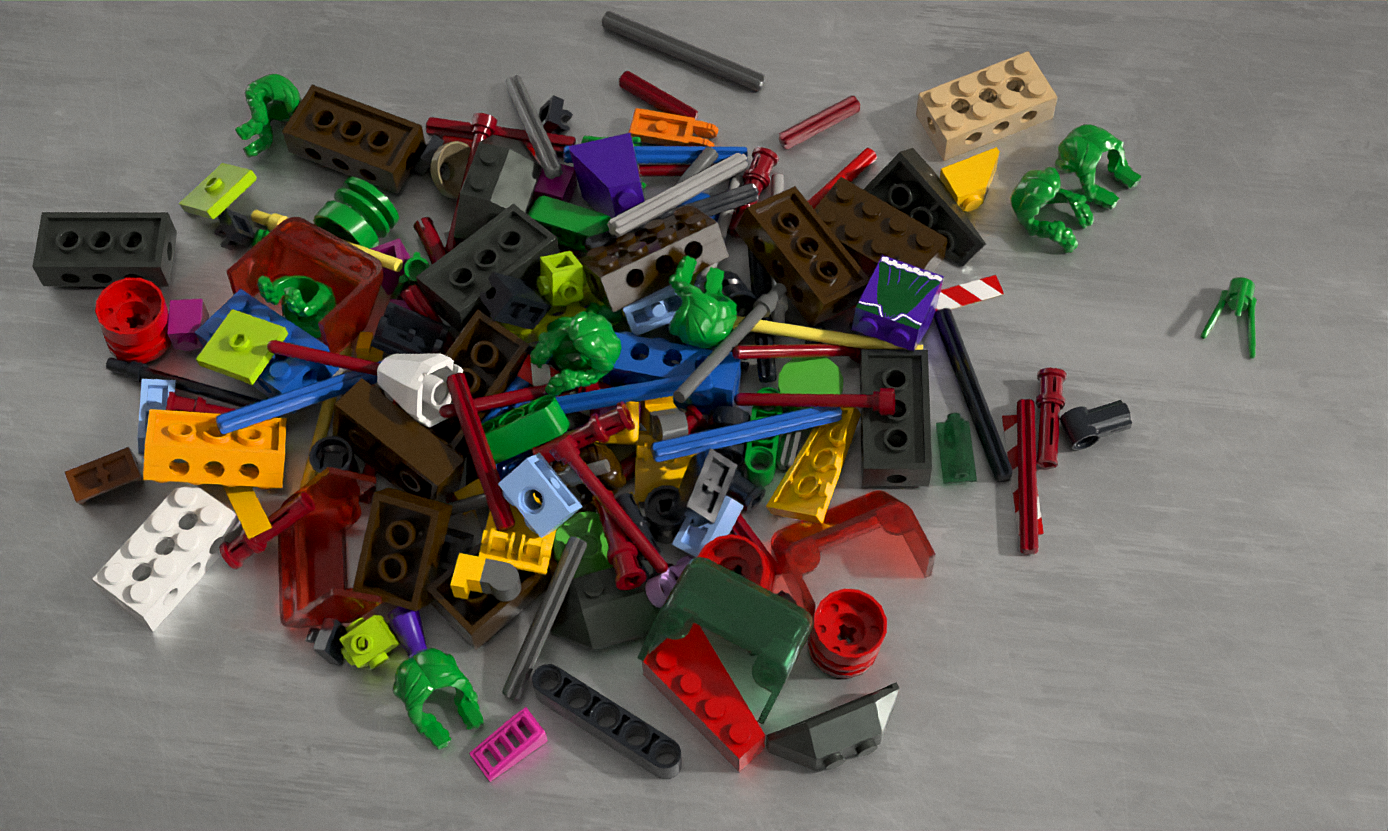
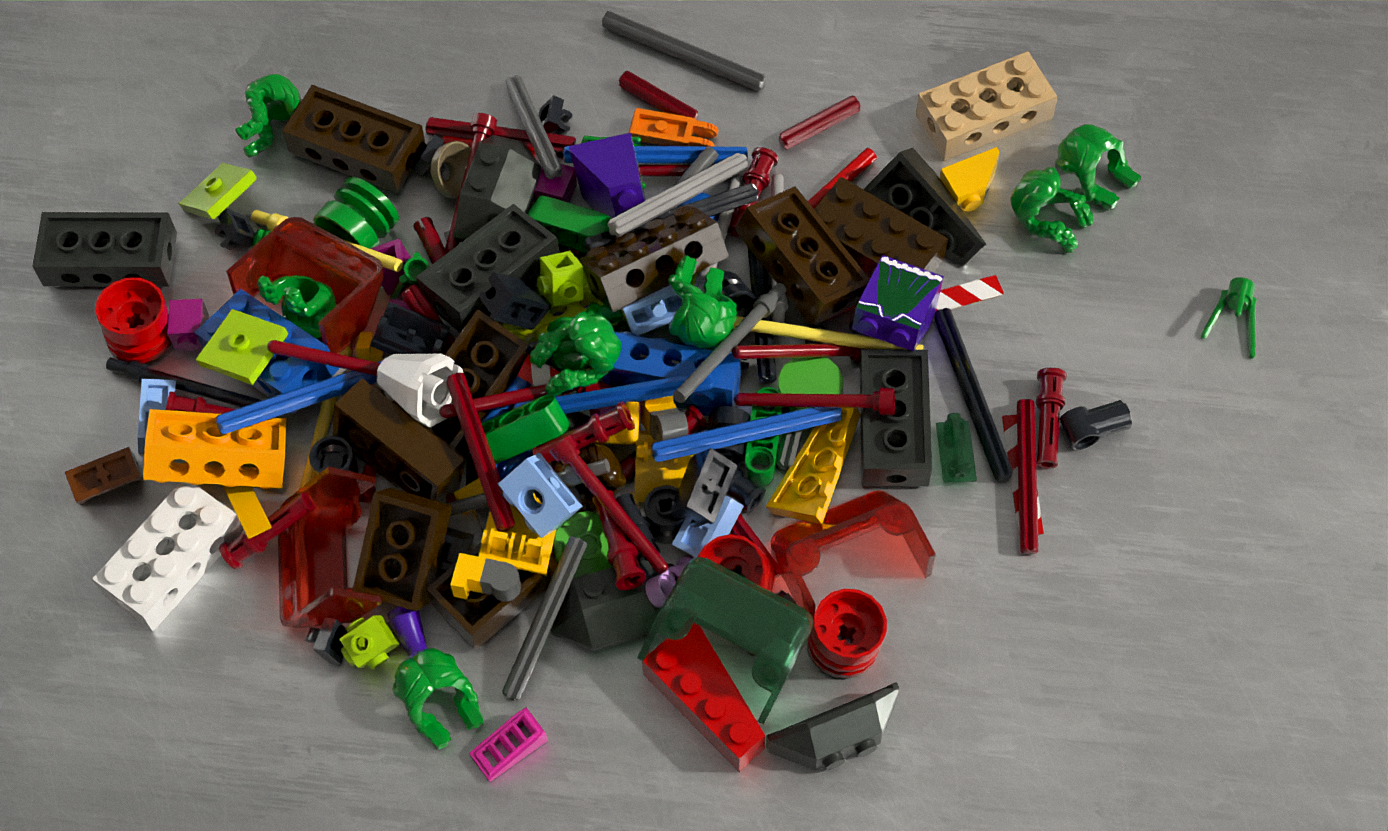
black beam [532,664,682,779] -> none

